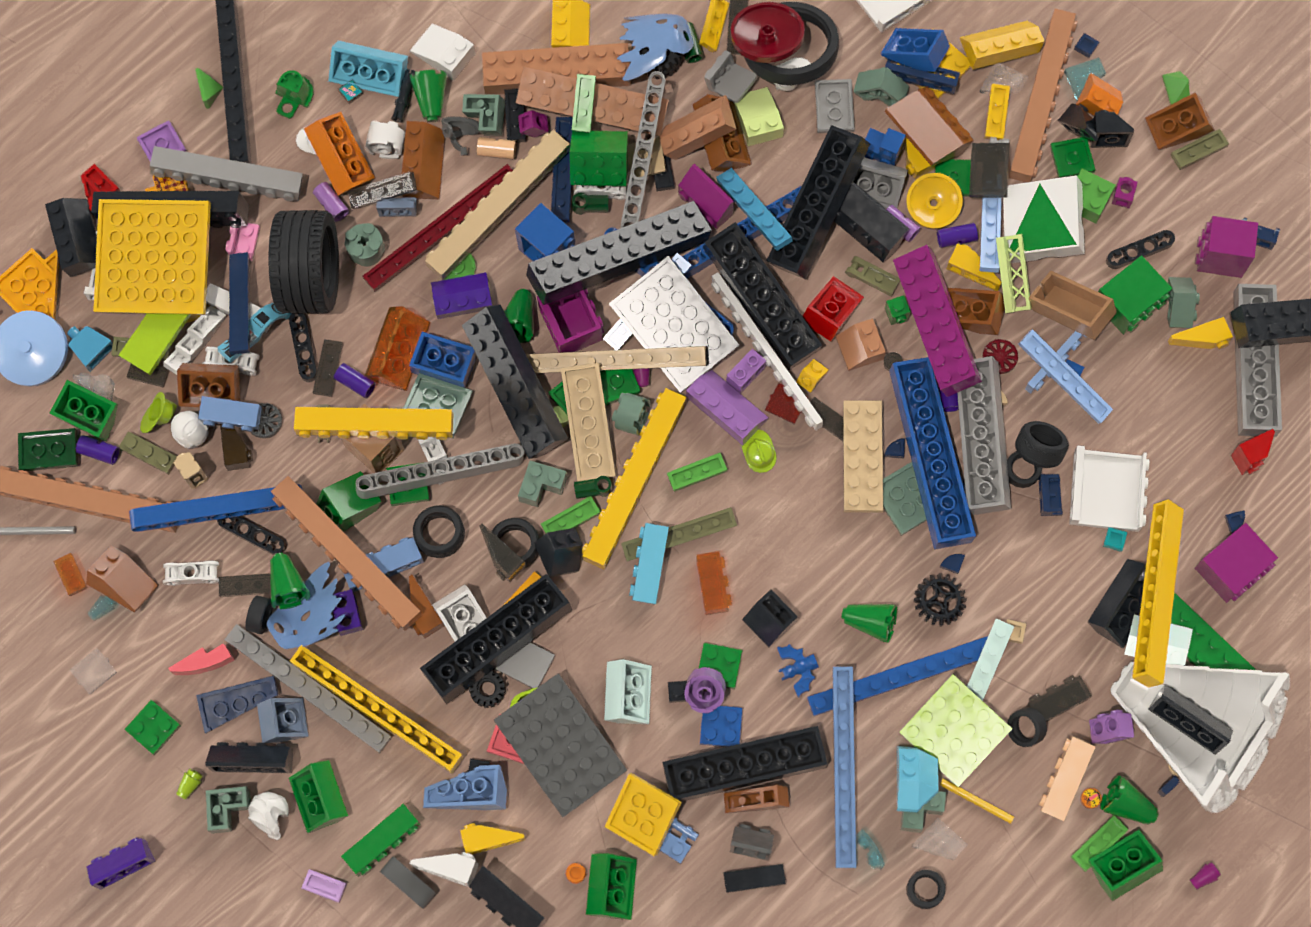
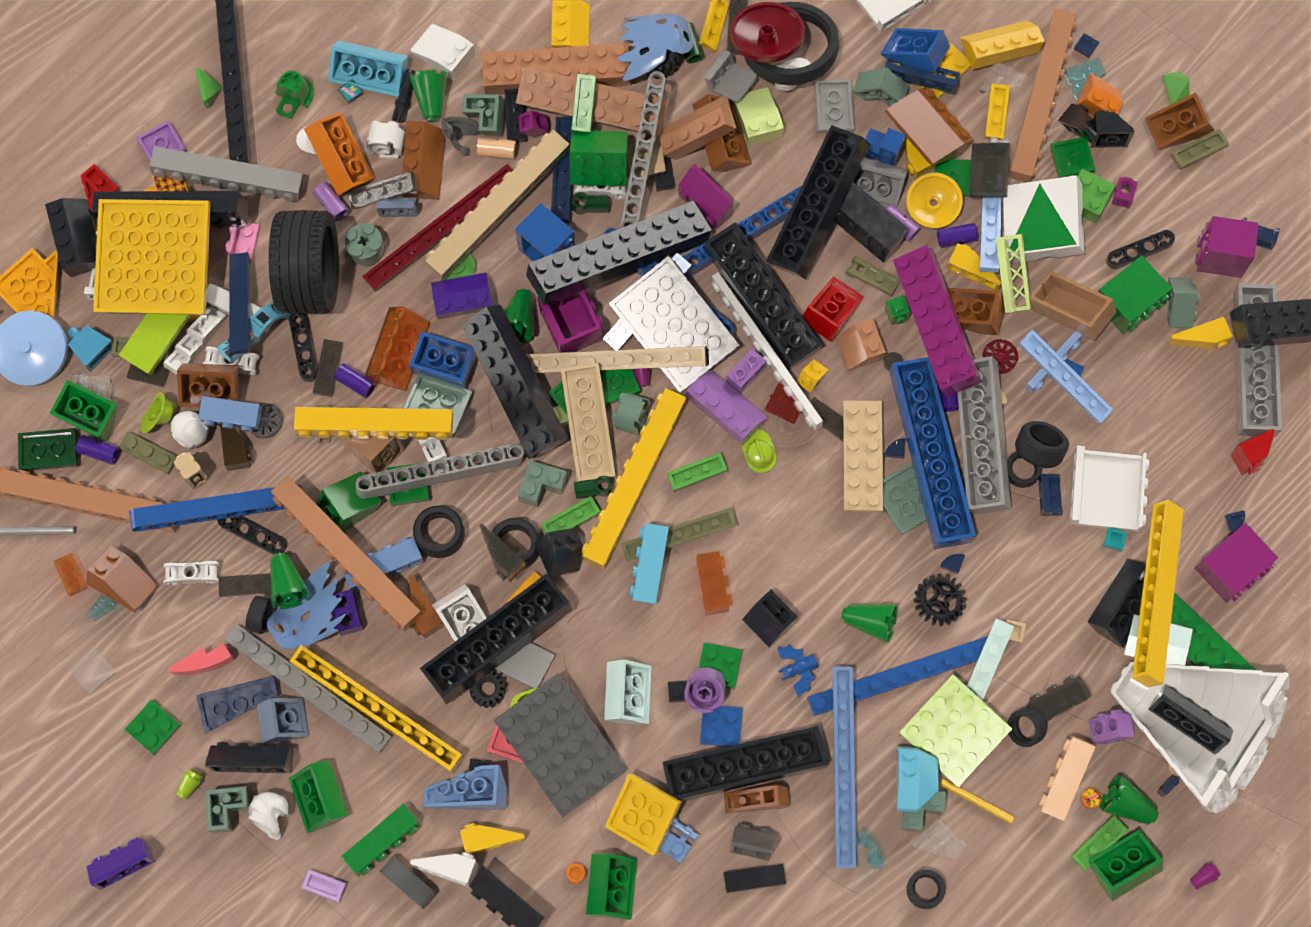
dark azure plate [716,168,792,250] -> none

